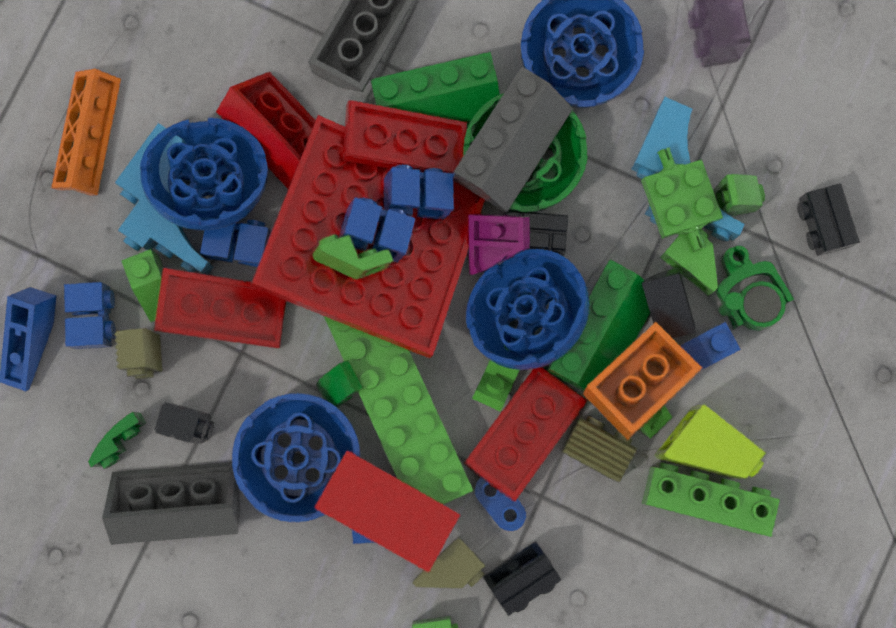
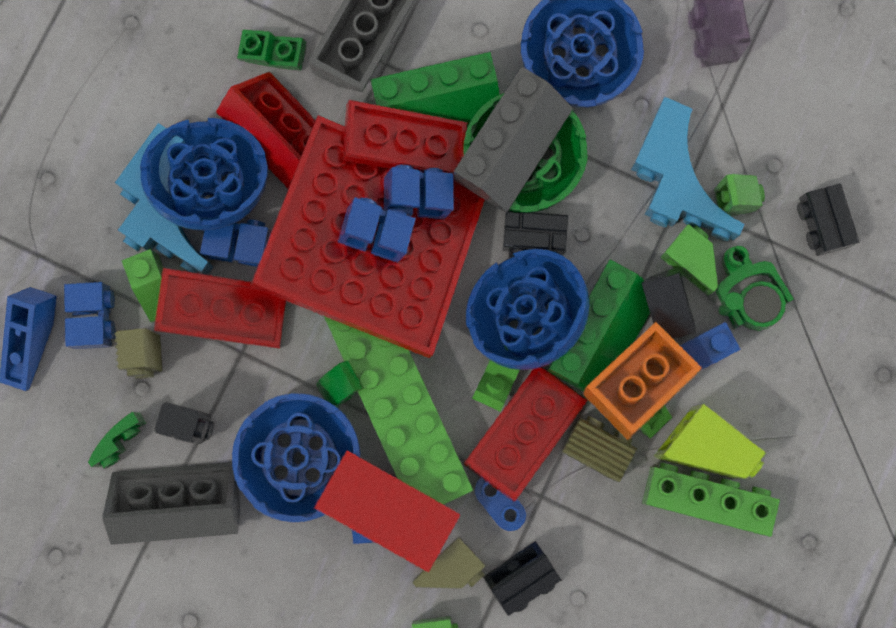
orange fence [51,69,121,196] -> none
bright green slope [312,235,393,280] -> none
magenta wing [469,214,530,275] -> none
bright green plate [641,148,723,252] -> none
none -> green slope [237,29,307,71]

